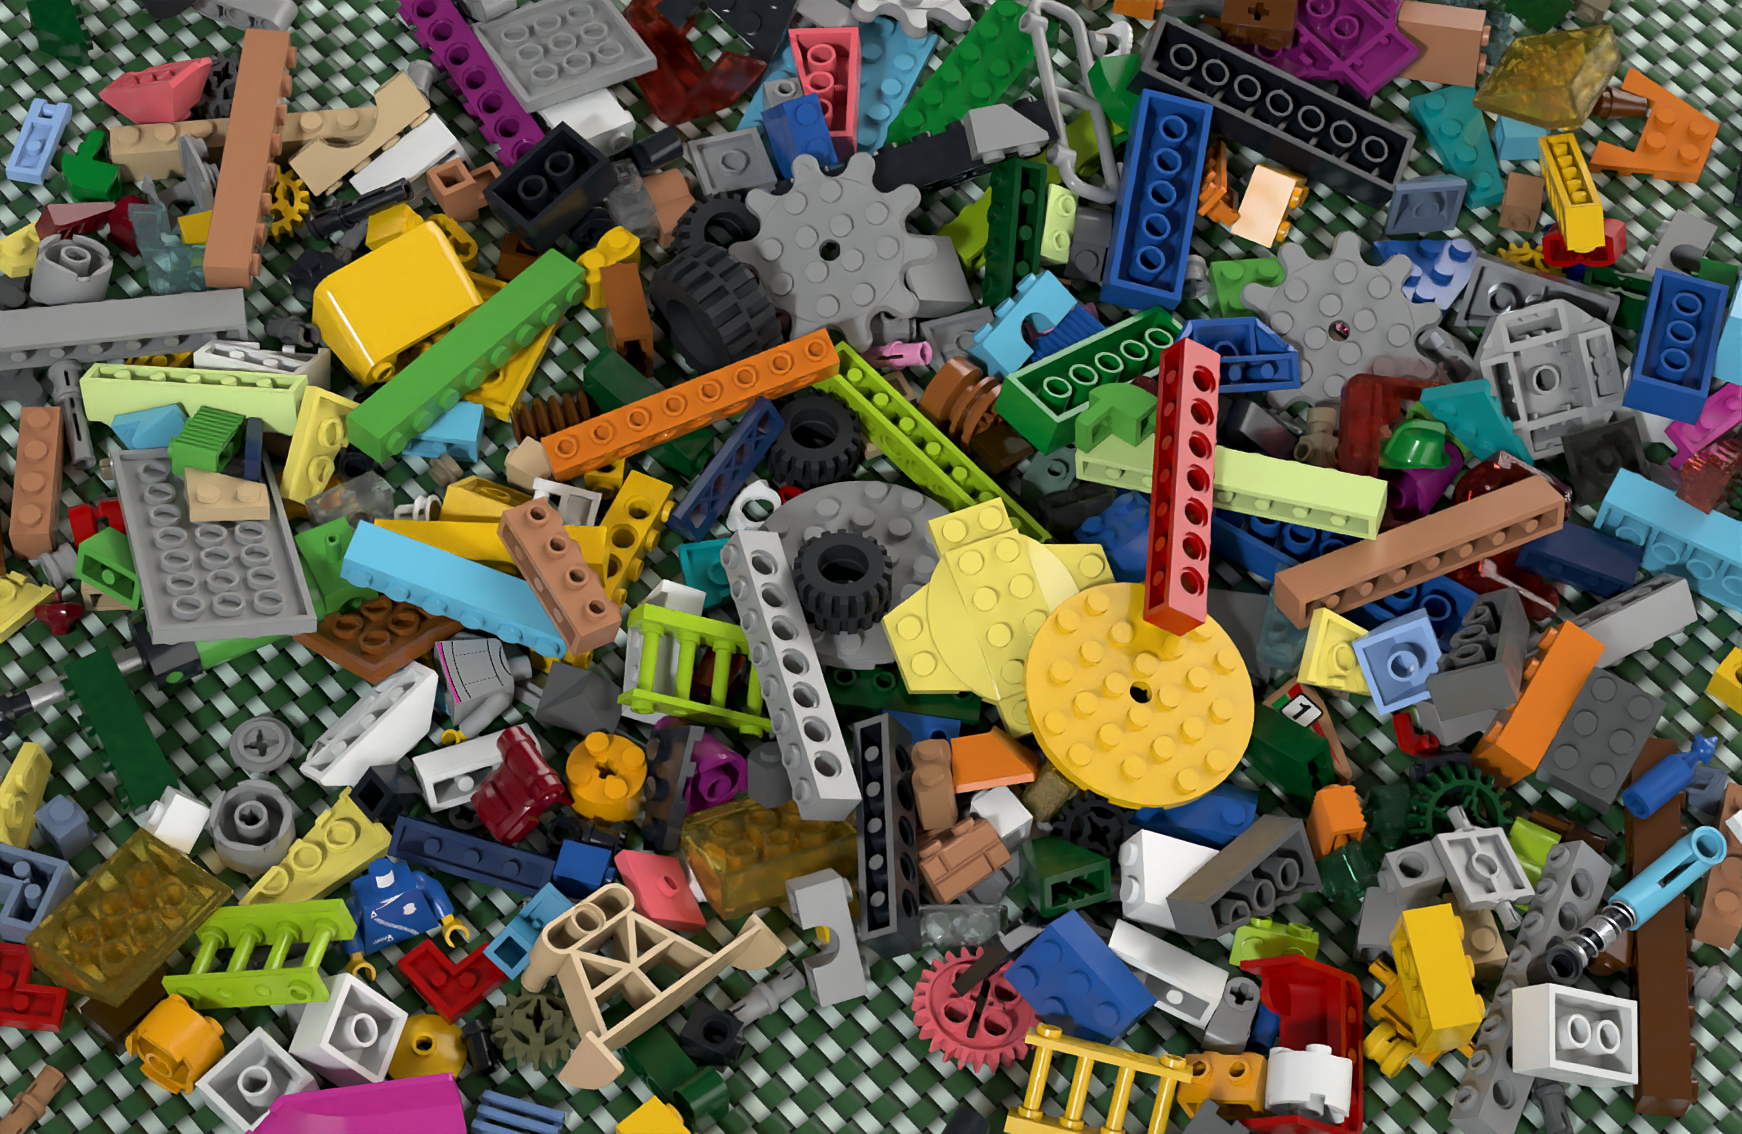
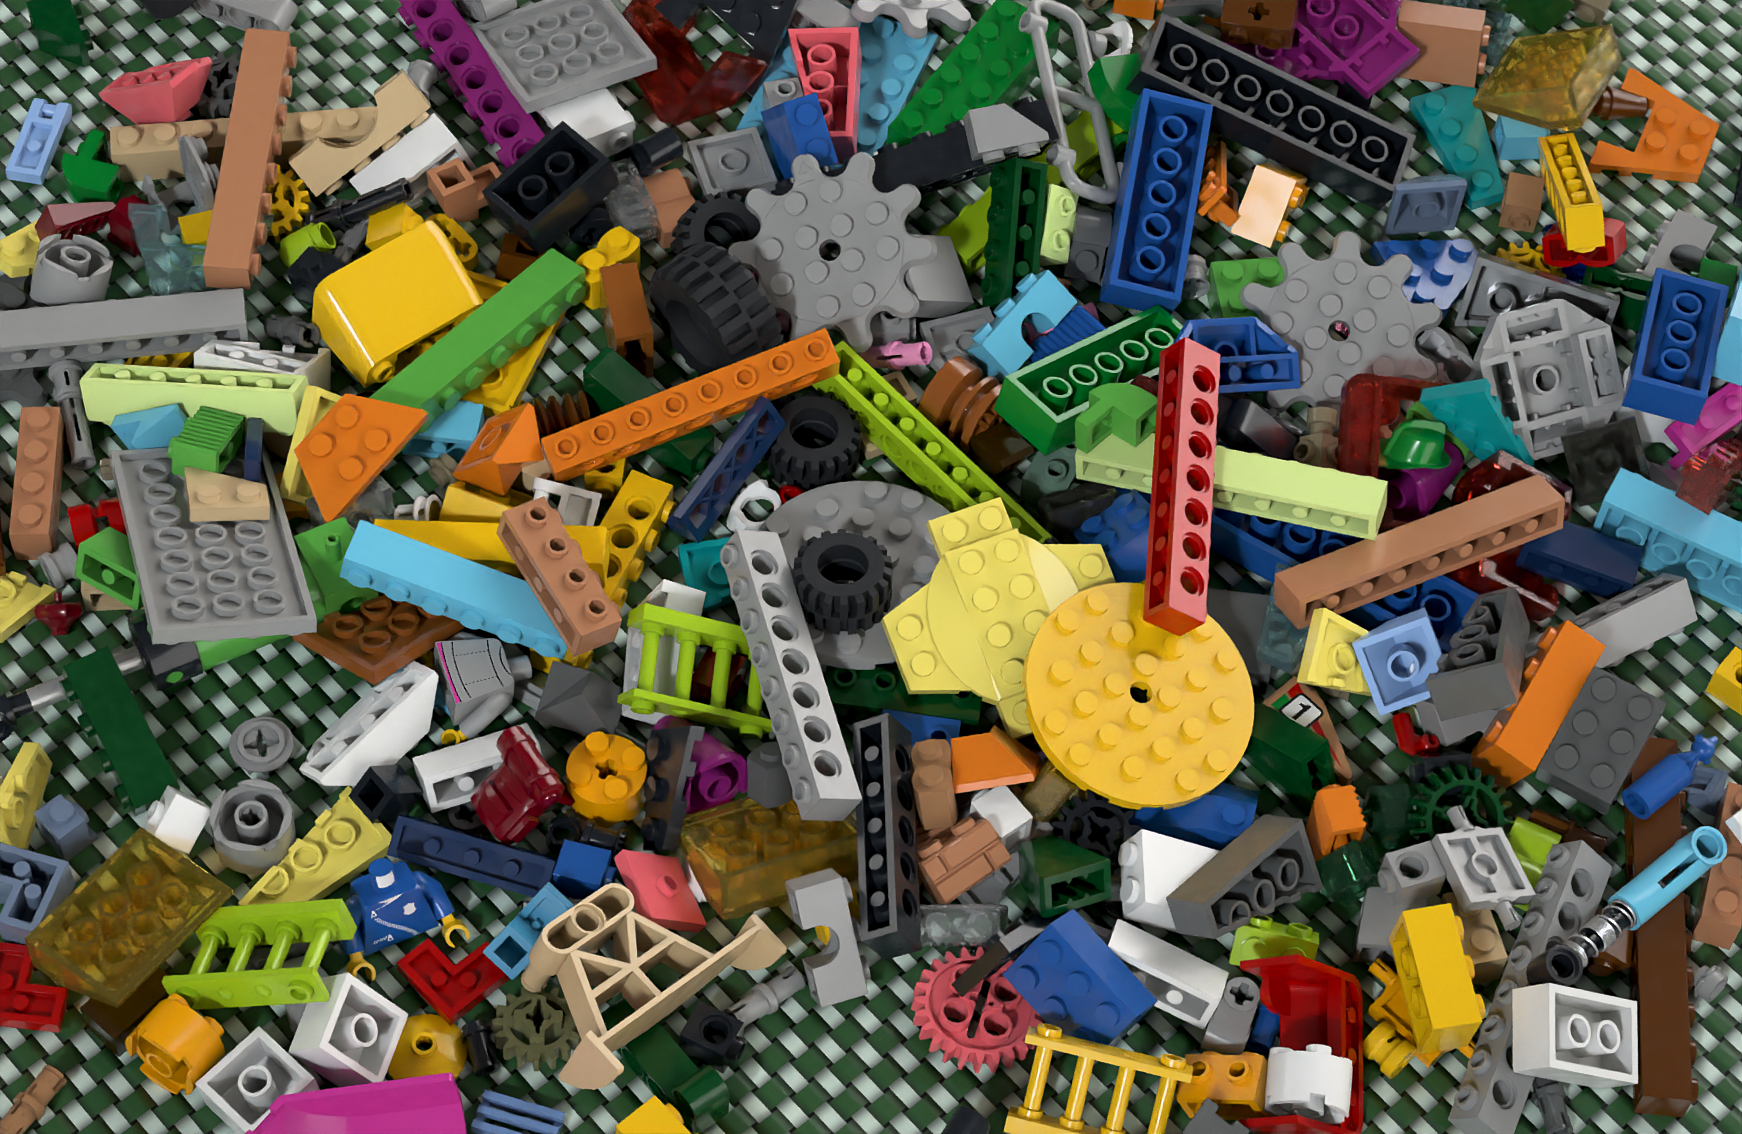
none -> lime brick [279,222,336,267]
none -> orange wing [294,393,429,523]
none -> orange slope [452,402,543,496]

